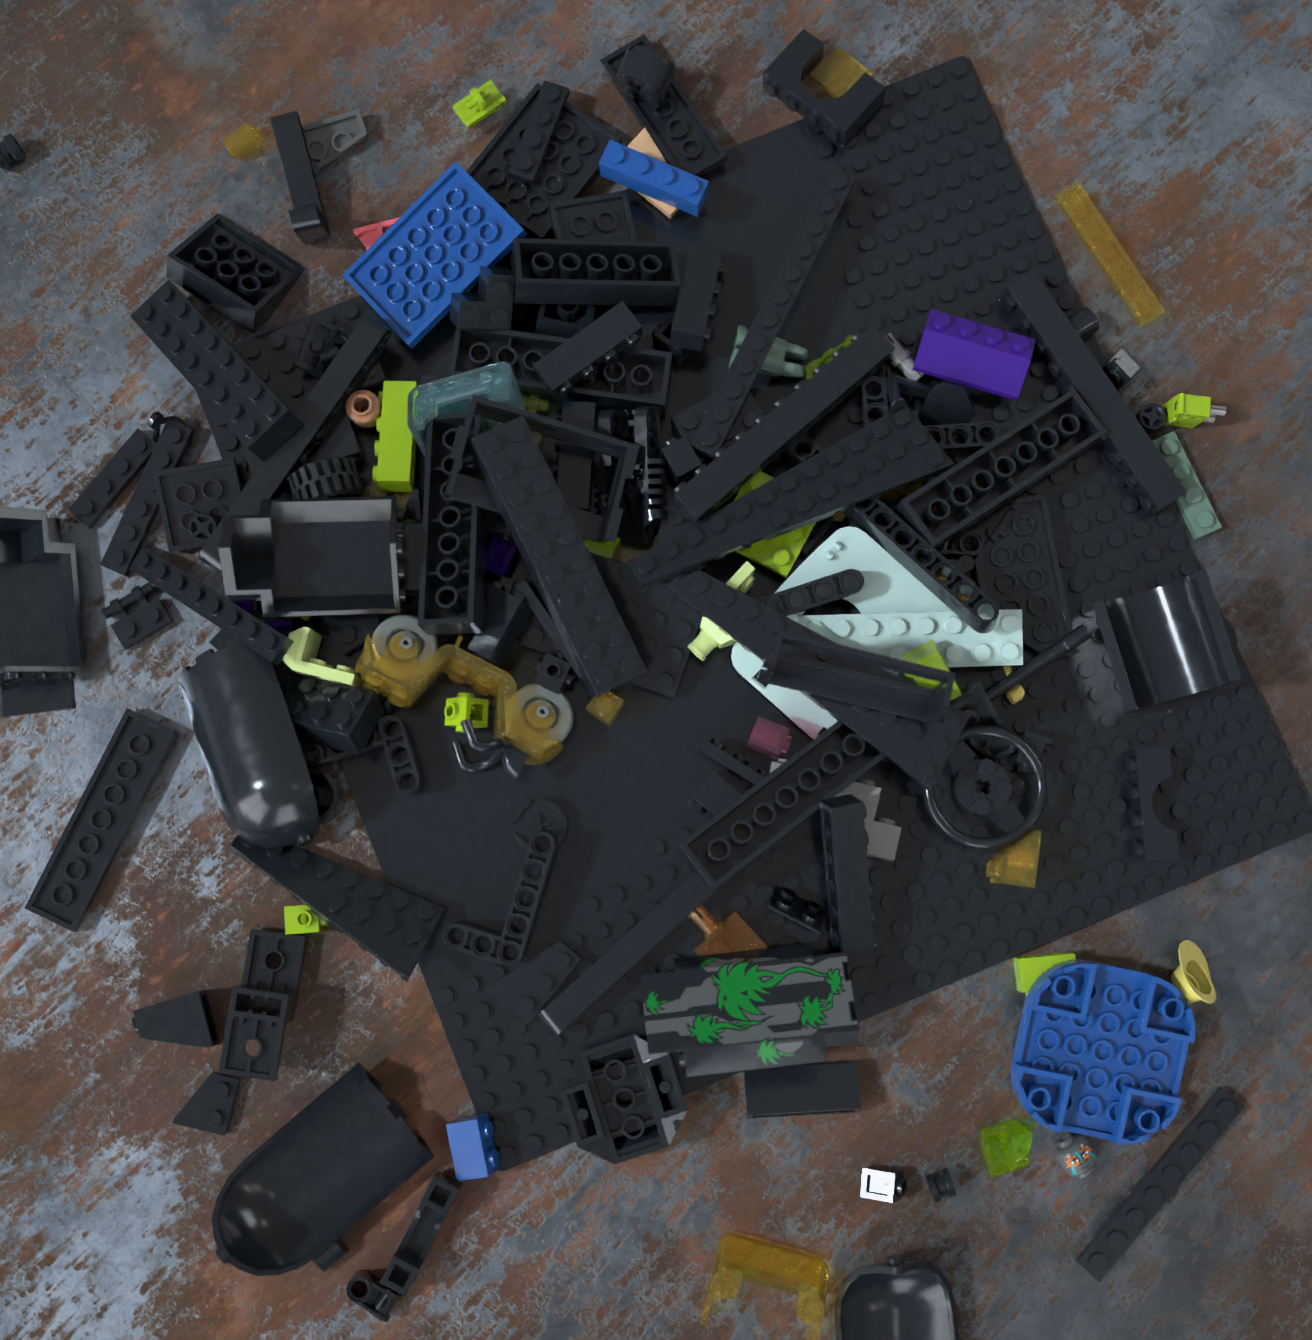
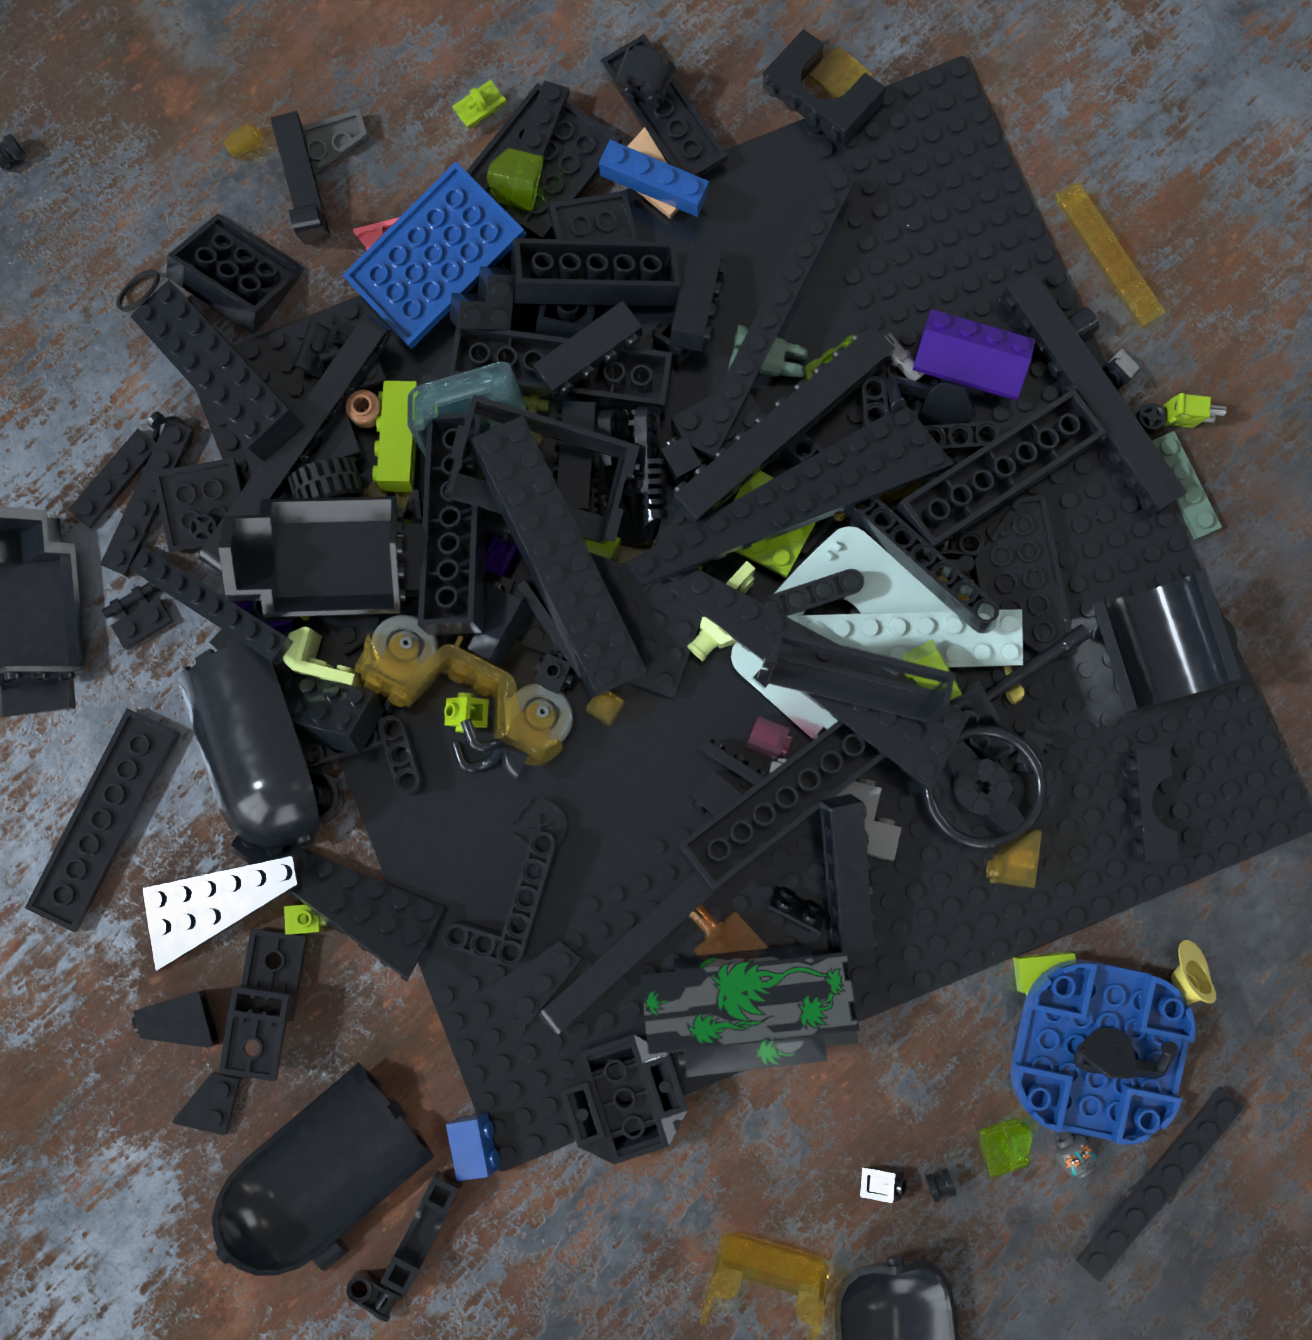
black brick [744,1062,861,1119] -> none
none -> black piece [116,269,160,312]
none -> wing [143,856,302,971]
none -> clear neon green slope [487,148,544,211]
none -> black piece [1073,1027,1179,1079]

